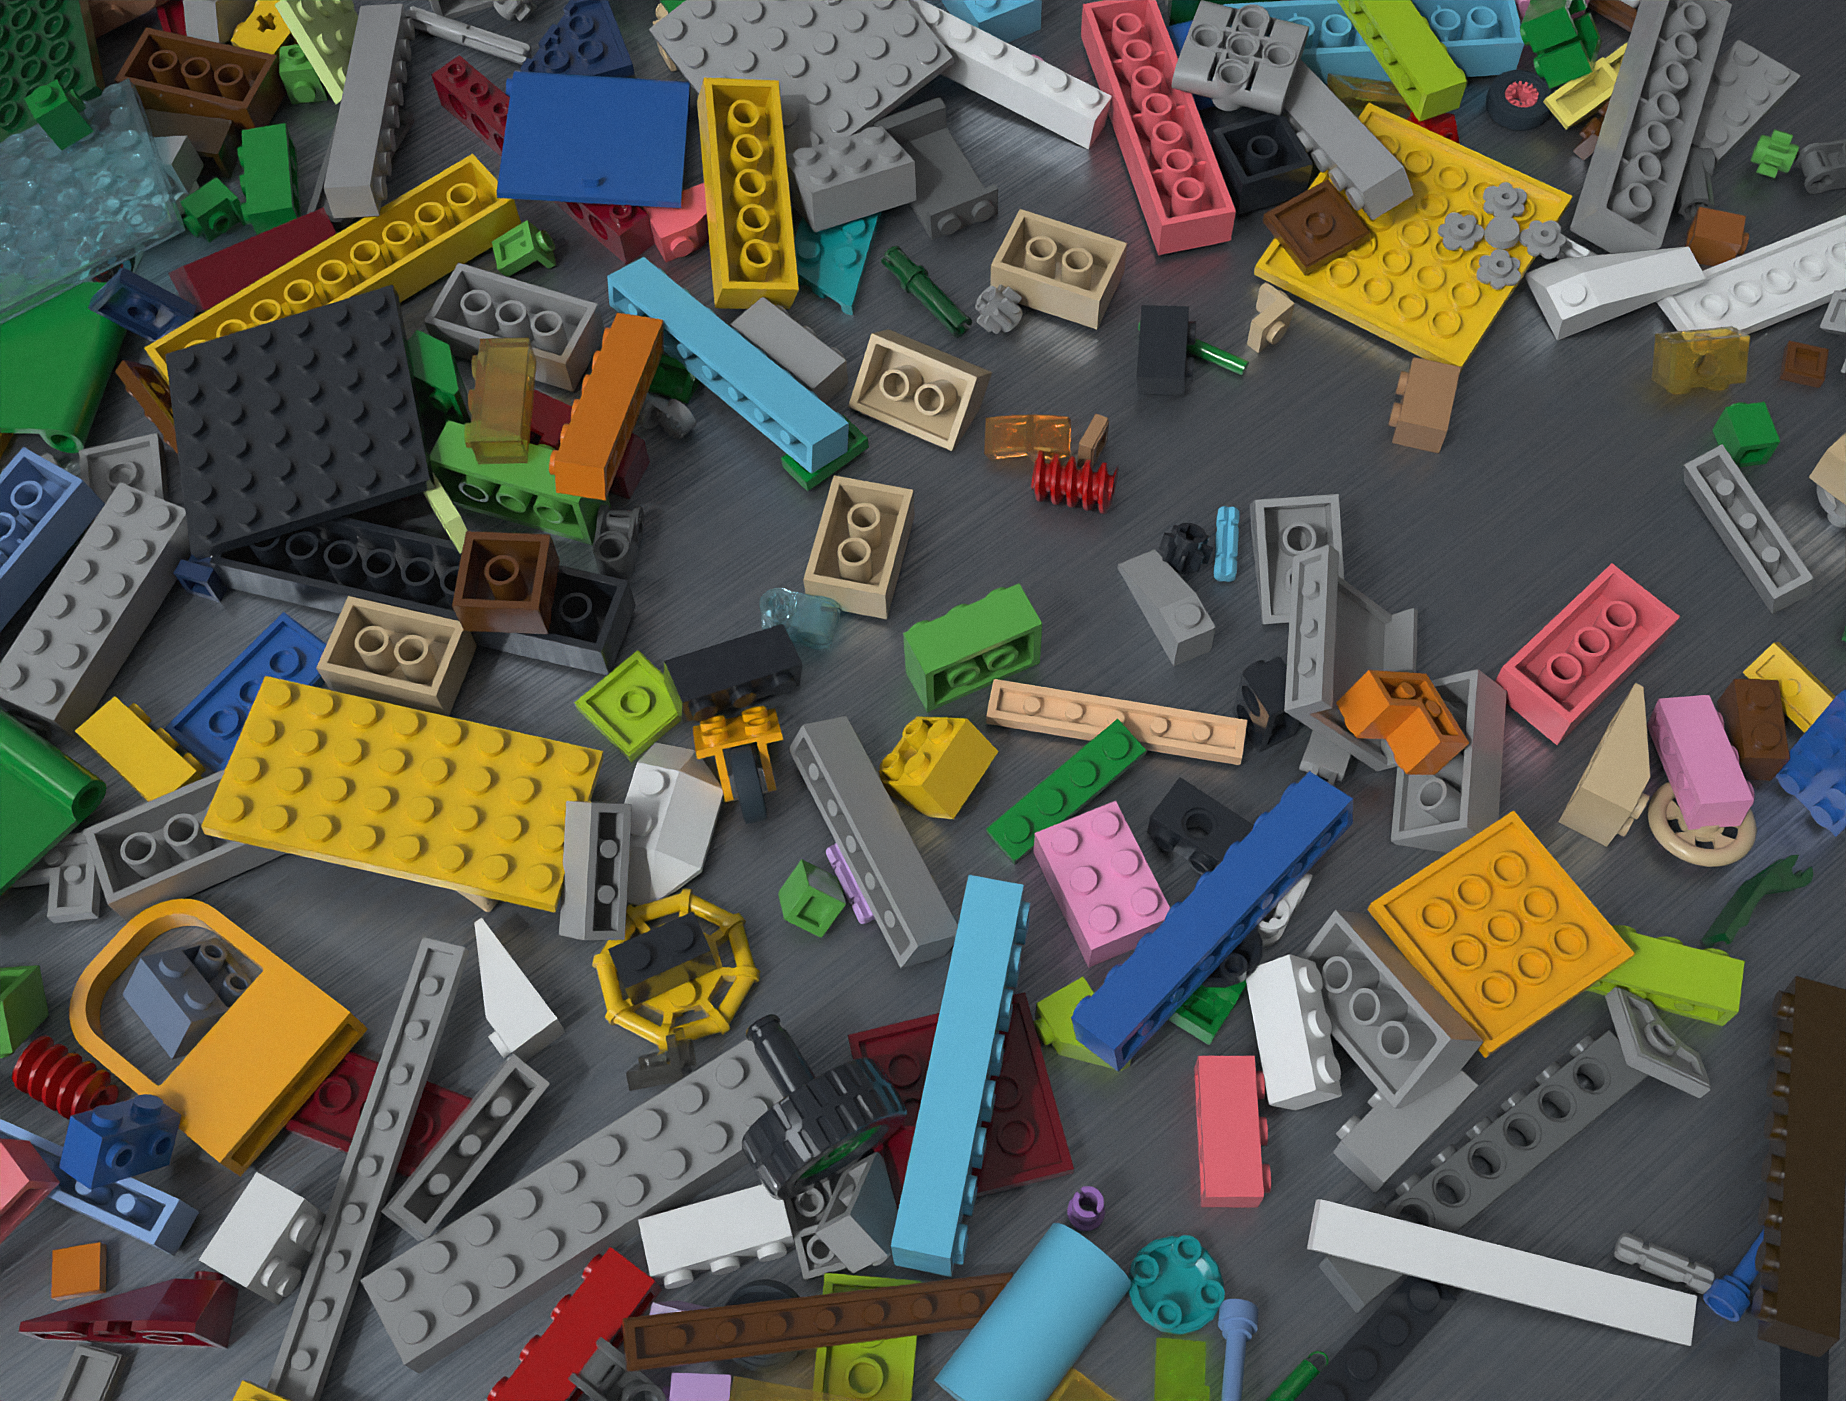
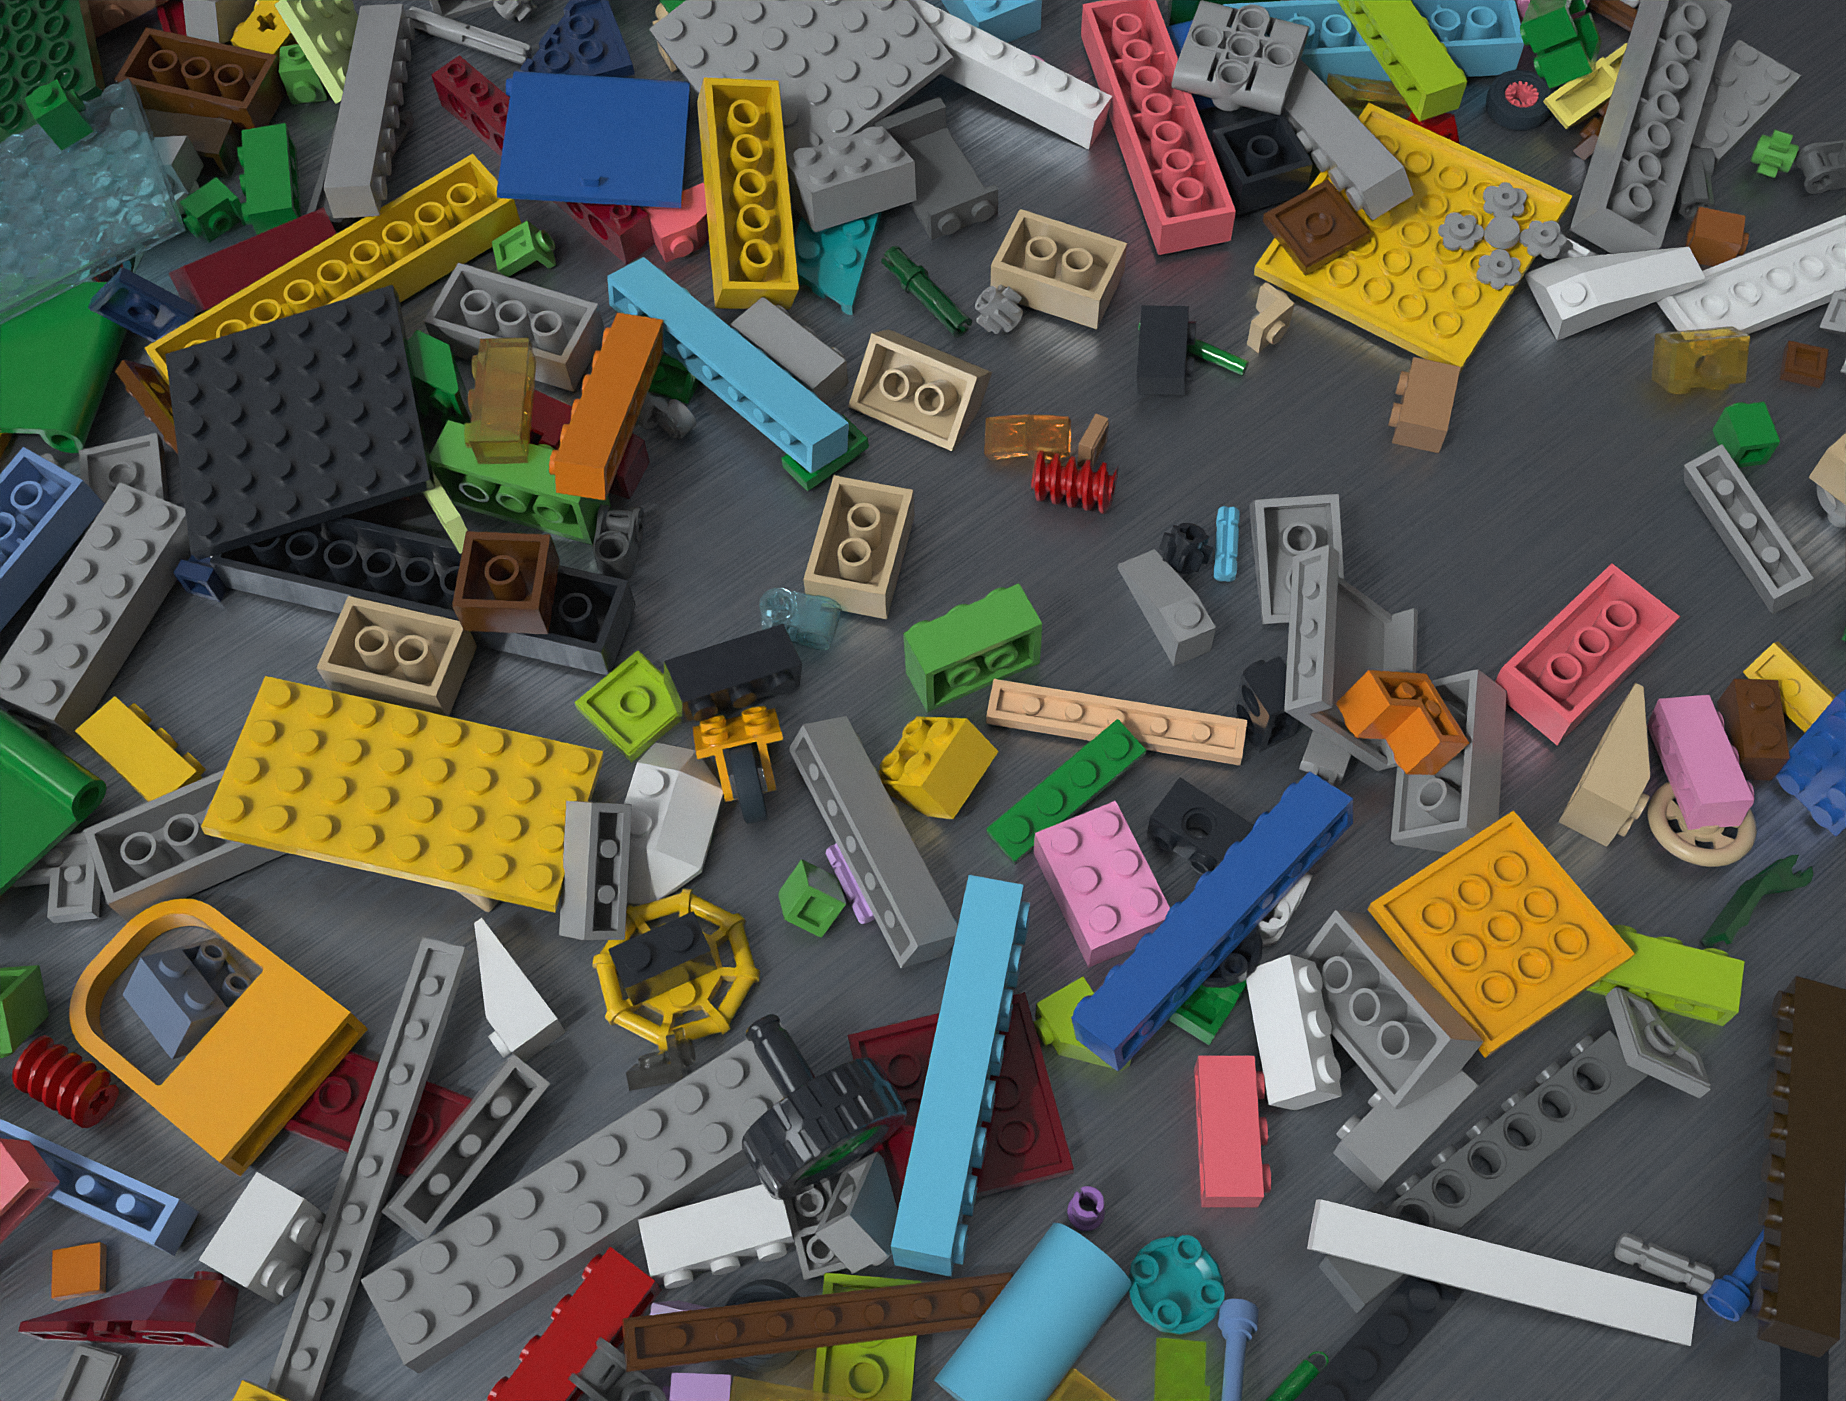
blue brick [59,1094,181,1190] -> none
blue tile [164,612,327,773] -> none

